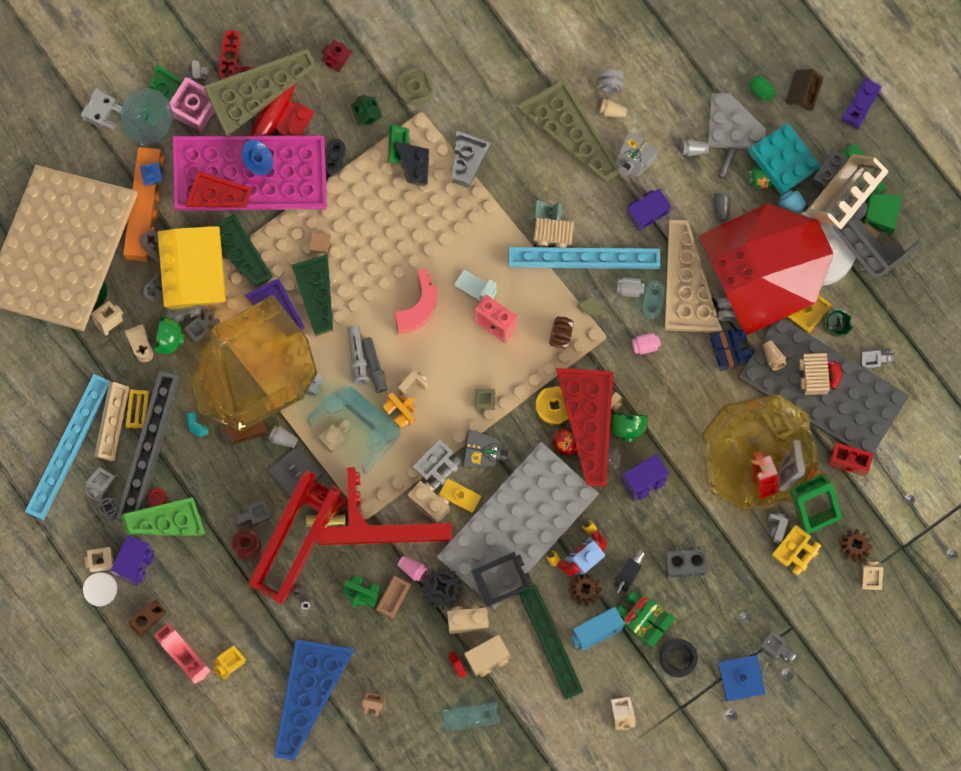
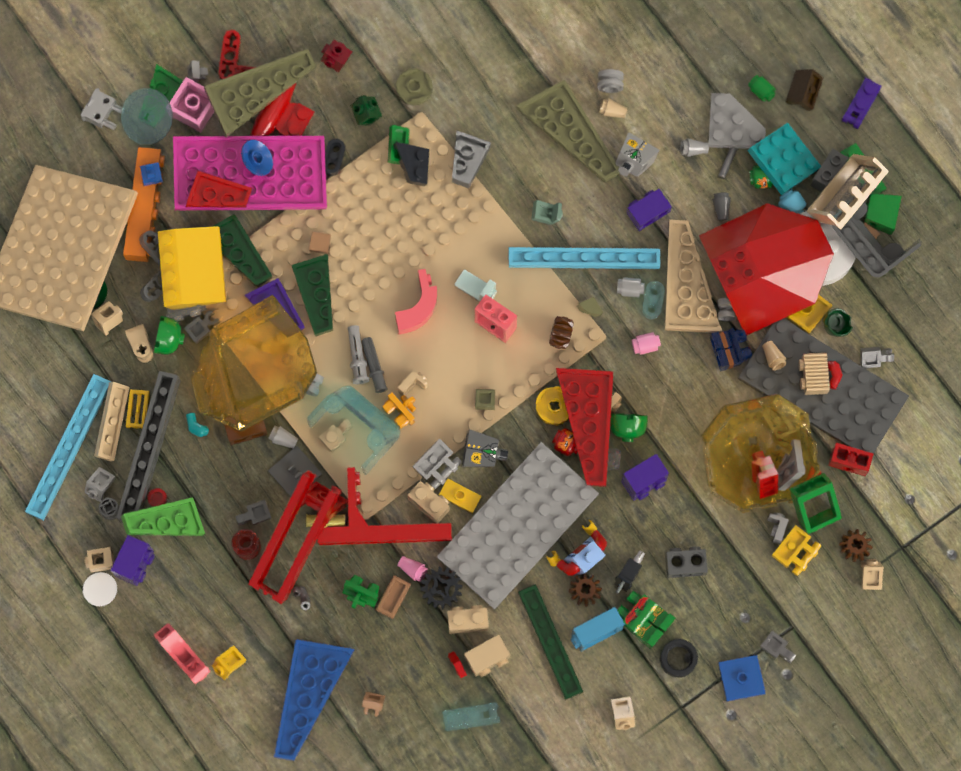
reddish brown leg [128,600,167,638] -> none
black window [471,552,532,608] -> none
tan brick [533,218,574,248] -> none

